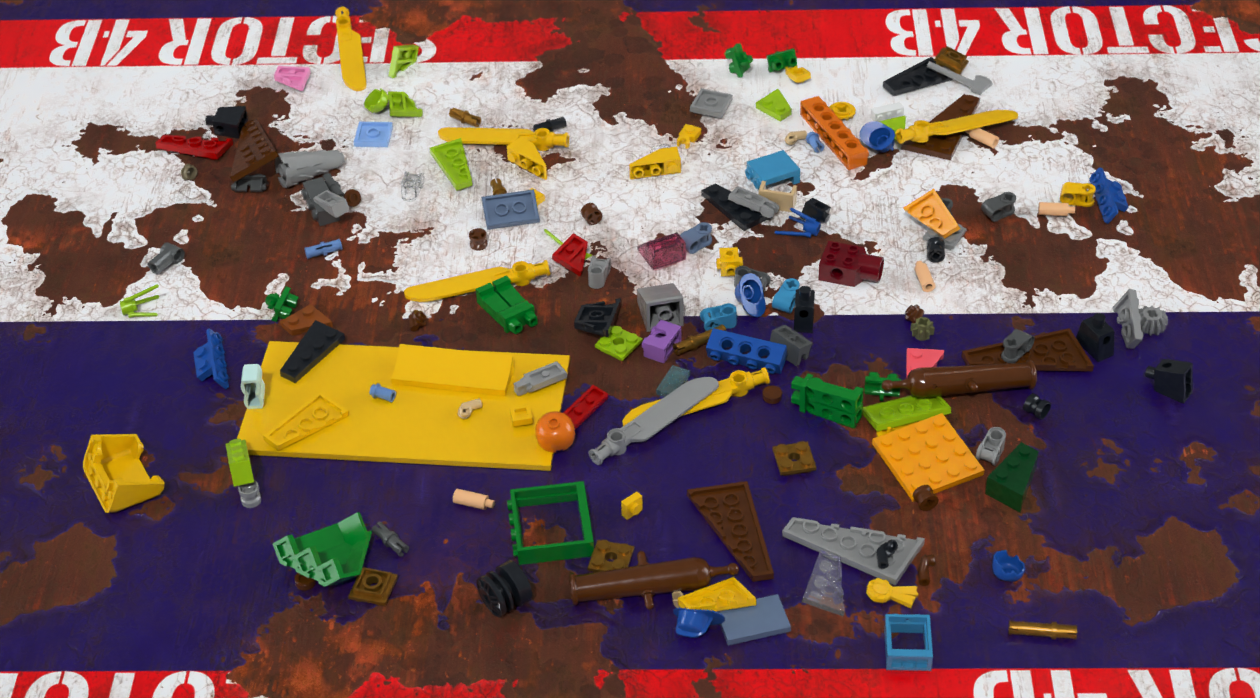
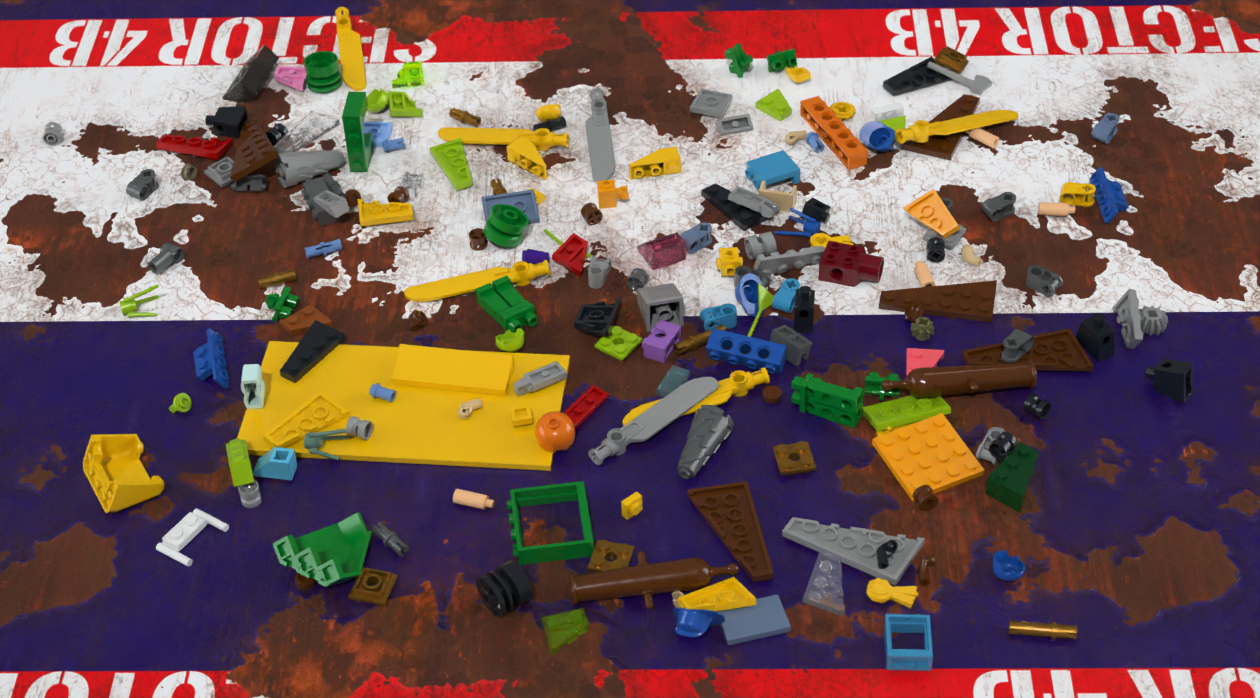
lime wing [388,44,419,78] -> none
yellow plate [677,124,701,149] -> none
none -> light grey wheel [43,122,62,145]
none -> dark grey piece [126,169,159,201]
none -> white plate [156,508,229,567]
none -> lime plate [169,393,192,413]
none -> light grey piece [204,156,234,187]
none -> clear smoke slope [222,45,279,103]
none -> medium azure slope [253,447,298,481]
none -> pearl gold pin [258,269,297,289]
none -> black wheel [265,123,289,146]
none -> clear wing [273,110,340,153]
none -> green wheel [303,51,342,93]
none -> sand green plant [304,429,350,460]
none -> green arch [342,92,373,172]
none -> light grey wheel [346,416,373,440]
none -> yellow wing [358,199,414,226]
none -> medium blue pin [382,138,405,152]
none -> reddish brown wheel [387,186,410,203]
none -> clear neon green wing [392,61,424,88]
none -> green wheel [483,204,529,248]
none -> lime hair [496,328,524,353]
none -> dark purple cone [522,248,549,264]
none -> yellow hair [535,103,561,122]
none -> clear neon green wing [541,608,589,655]
none -> light grey piece [585,88,615,183]
none -> light orange brick [597,180,628,209]
none -> dark grey wheel [626,268,649,291]
none -> dark grey cone [677,405,734,479]
none -> light grey slope [715,114,753,136]
none -> light grey wheel [744,232,777,260]
none -> lime piece [748,283,774,337]
none -> light grey wing [753,245,824,278]
none -> yellow piece [810,233,854,250]
none -> reddish brown wing [879,280,997,323]
none -> tan arm [961,244,982,267]
none -> black wheel [989,432,1018,460]
none -> dark grey piece [1025,265,1063,297]
none -> sand blue piece [1091,113,1120,144]

